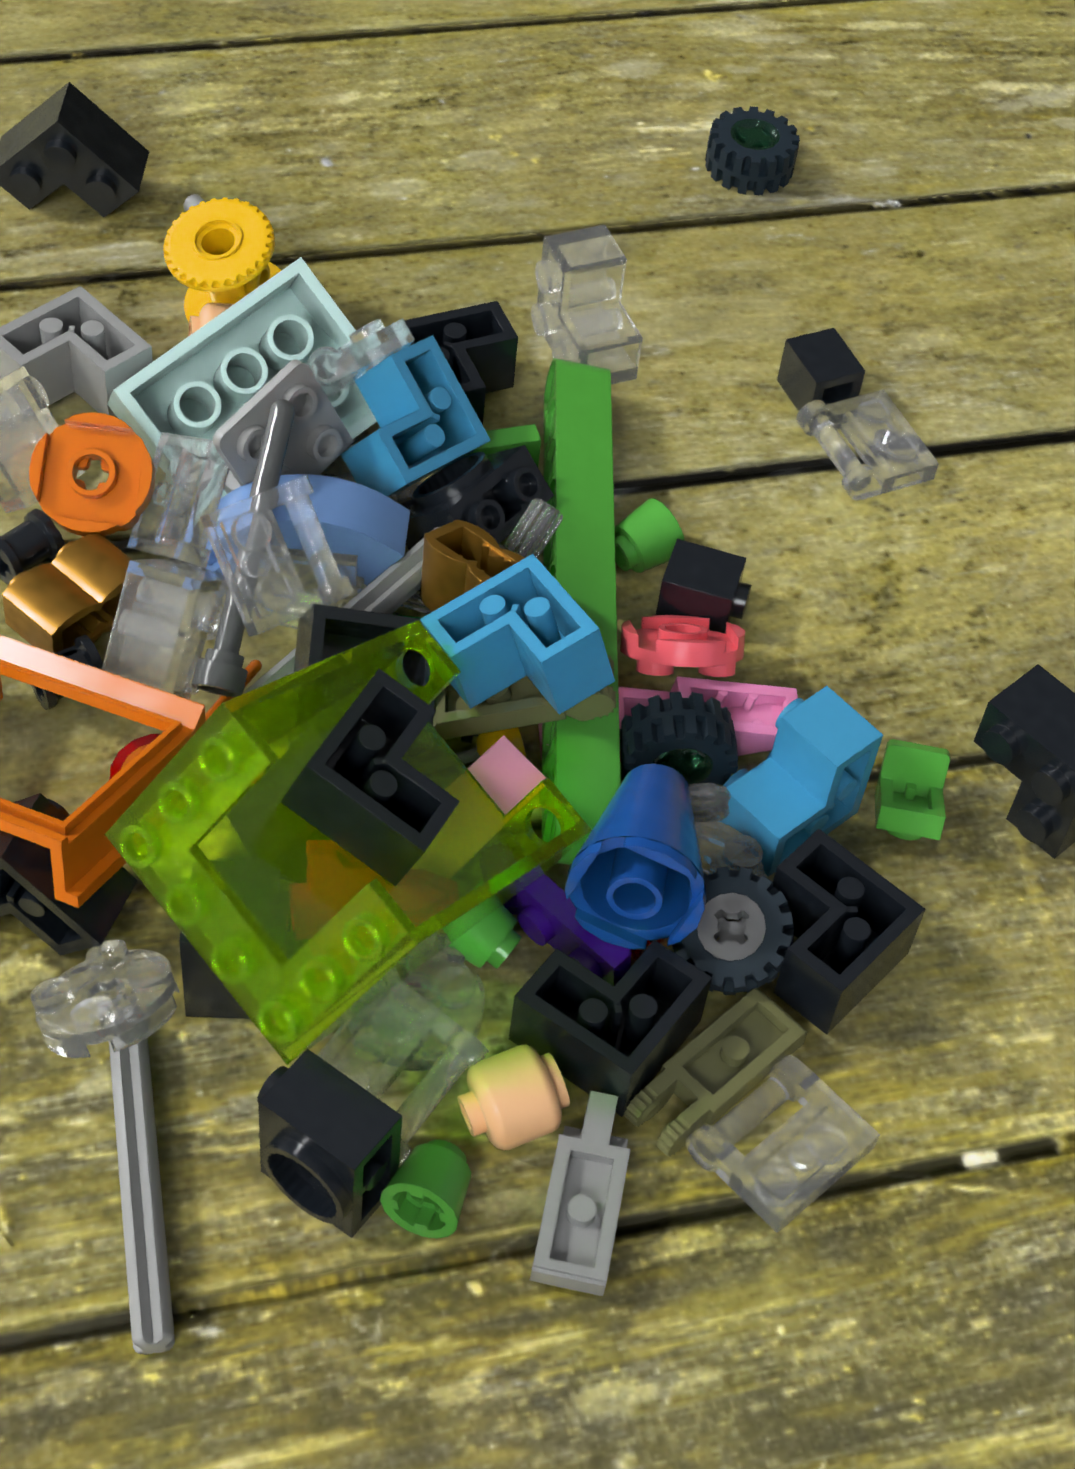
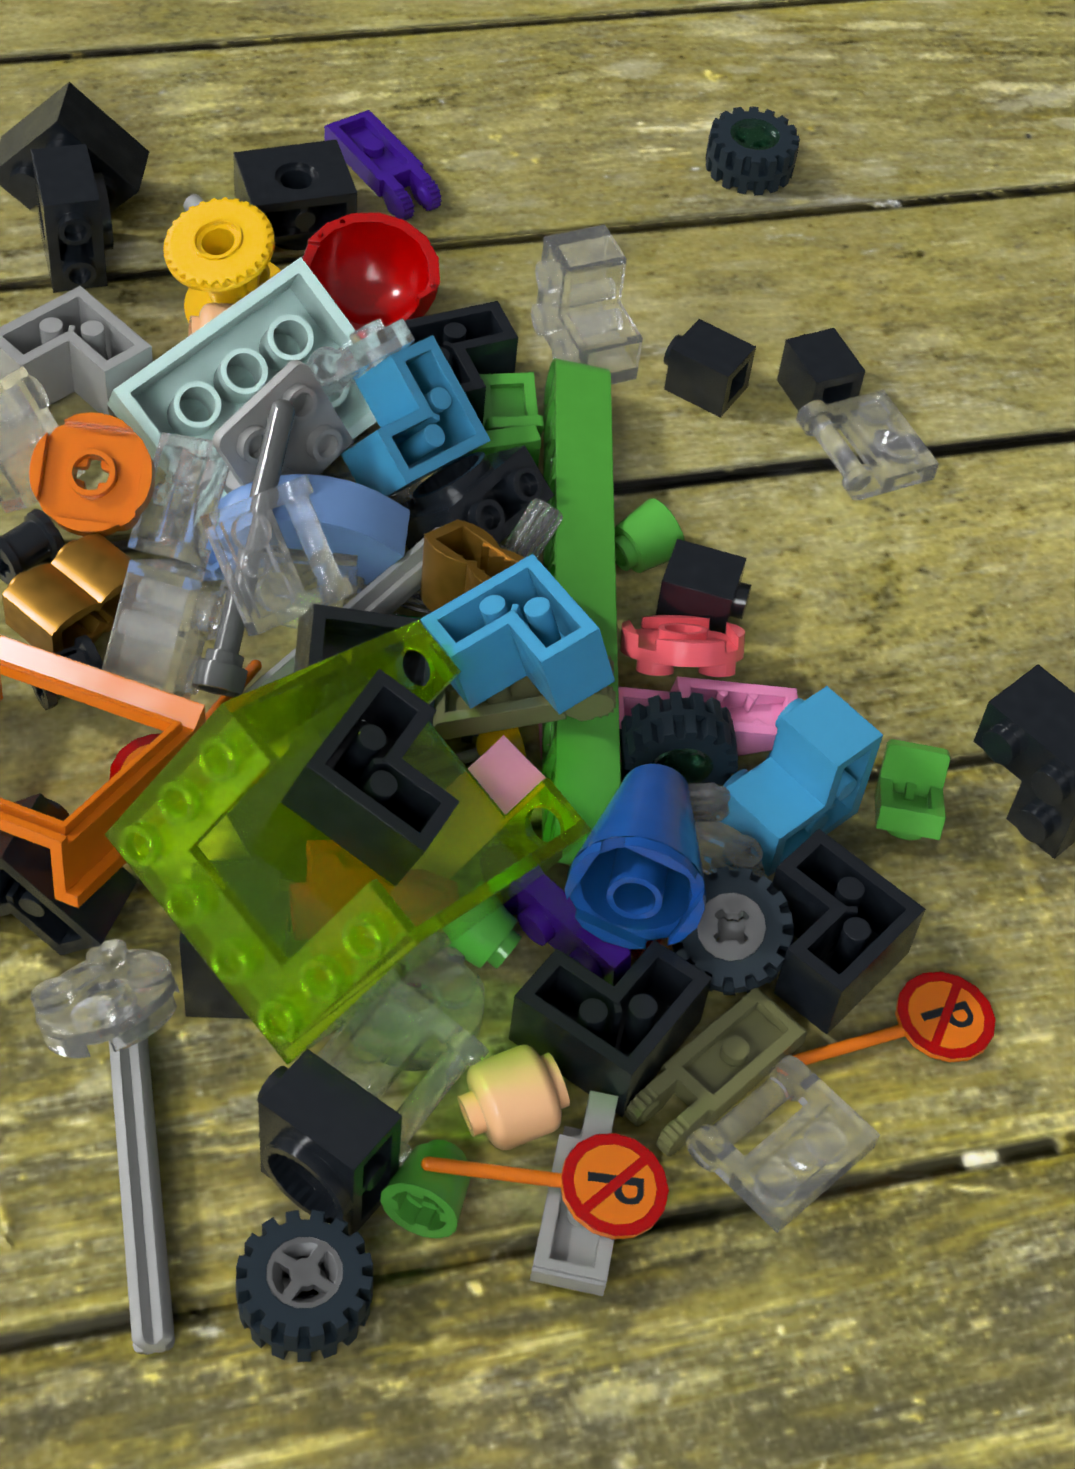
none -> black brick [31,144,114,293]
none -> black brick [233,139,357,250]
none -> black wheel [236,1209,373,1362]
none -> red cylinder [302,212,440,345]
none -> dark purple hinge [324,110,442,220]
none -> piece [421,1133,669,1240]
none -> bright green bracket [479,372,545,437]
none -> black brick [664,319,756,418]
none -> piece [786,972,996,1069]

